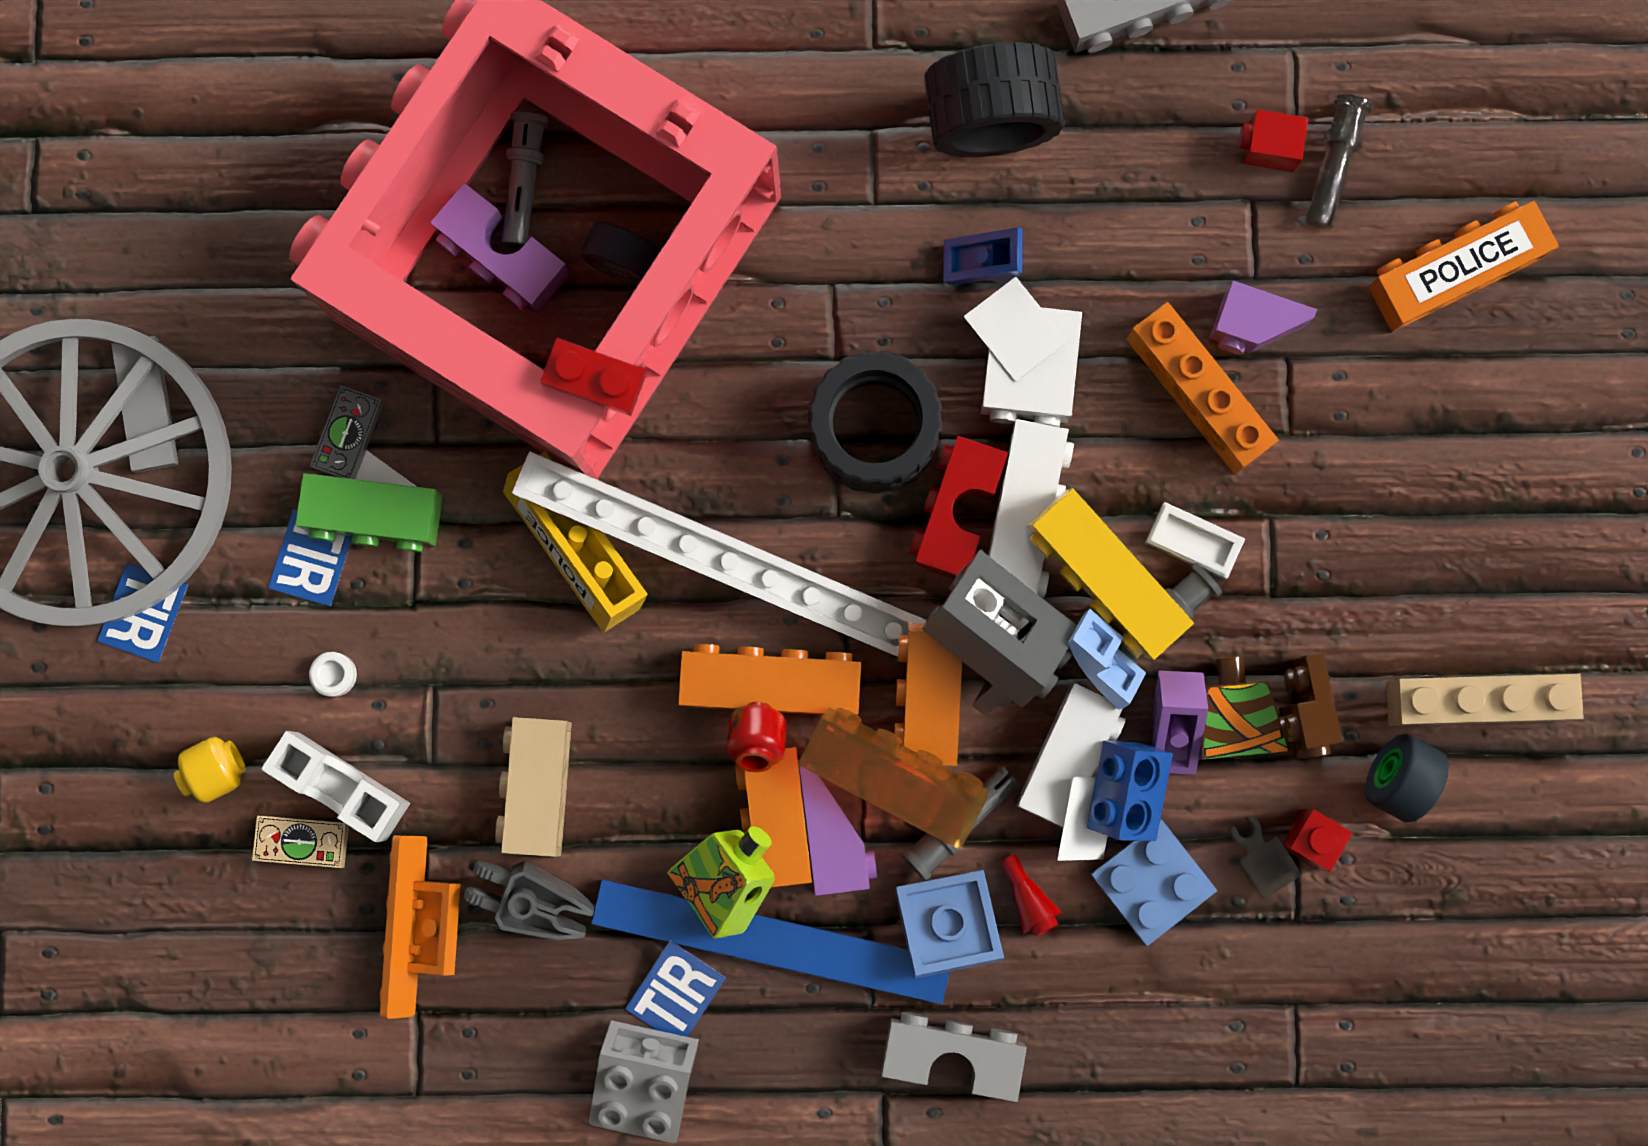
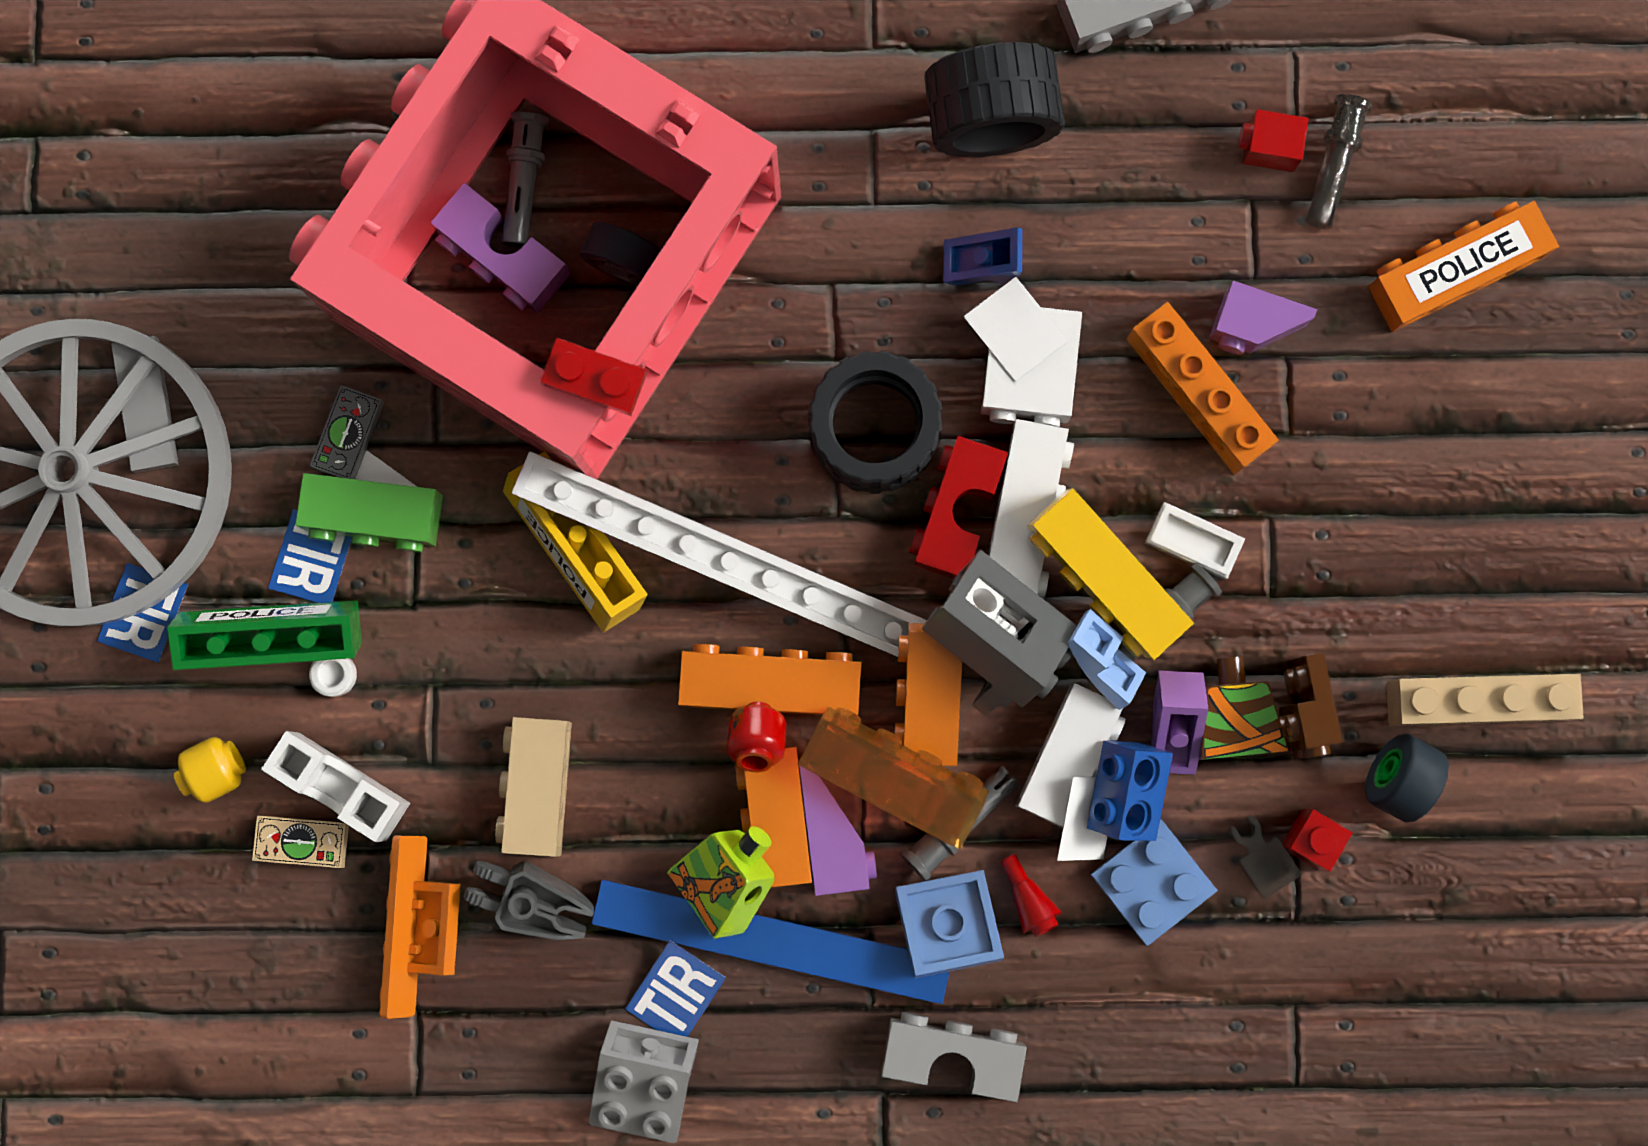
none -> green brick [167,601,362,670]

